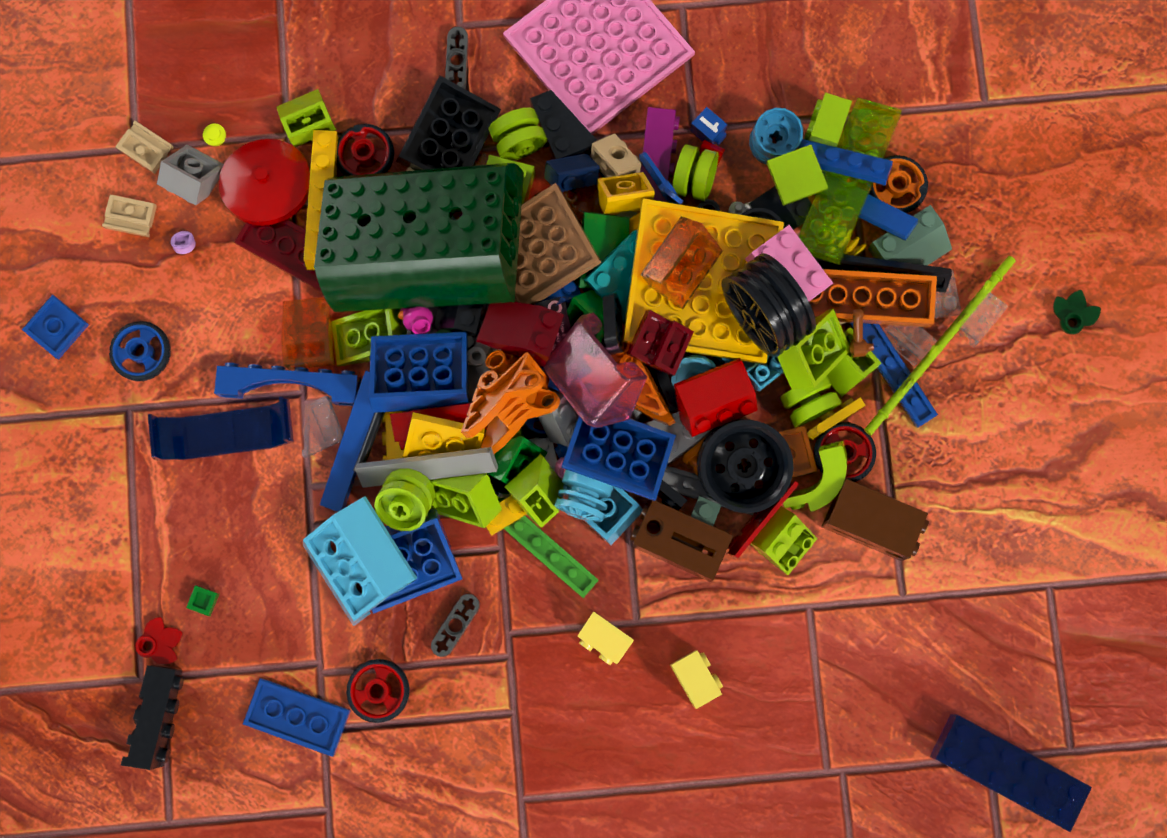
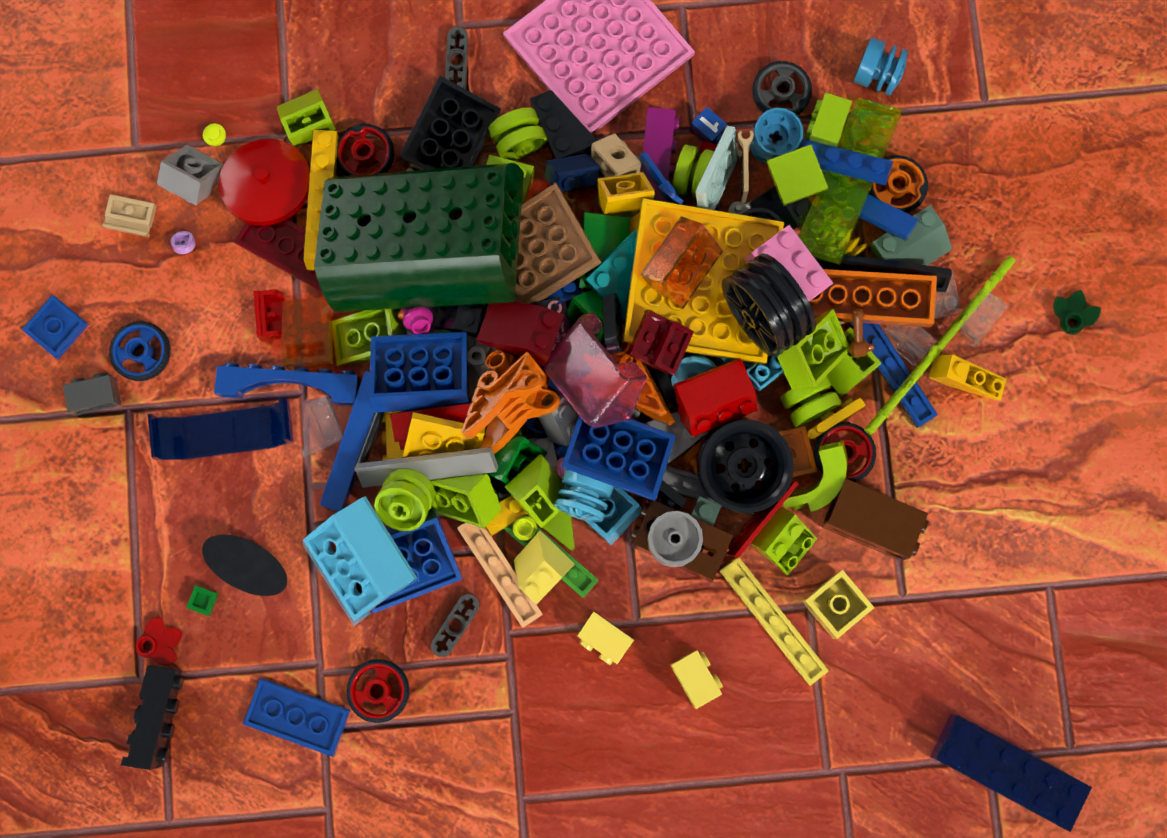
tan plate [115,121,174,174] -> none
none -> dark grey brick [63,373,121,416]
none -> black shield [202,534,287,596]
none -> red hinge [253,290,287,341]
none -> light nougat plate [457,523,543,628]
none -> neon yellow plate [513,516,537,541]
none -> light yellow slope [513,531,575,605]
none -> lime slope [542,510,575,552]
none -> light grey wheel [647,511,703,568]
none -> light aqua tile [696,126,738,210]
none -> light yellow tile [719,557,829,686]
none -> tan flag [737,131,754,204]
none -> dark grey wheel [752,61,812,116]
none -> light yellow brick [802,570,874,639]
none -> dark azure wheel [853,37,908,96]
none -> yellow slope [929,354,1007,401]

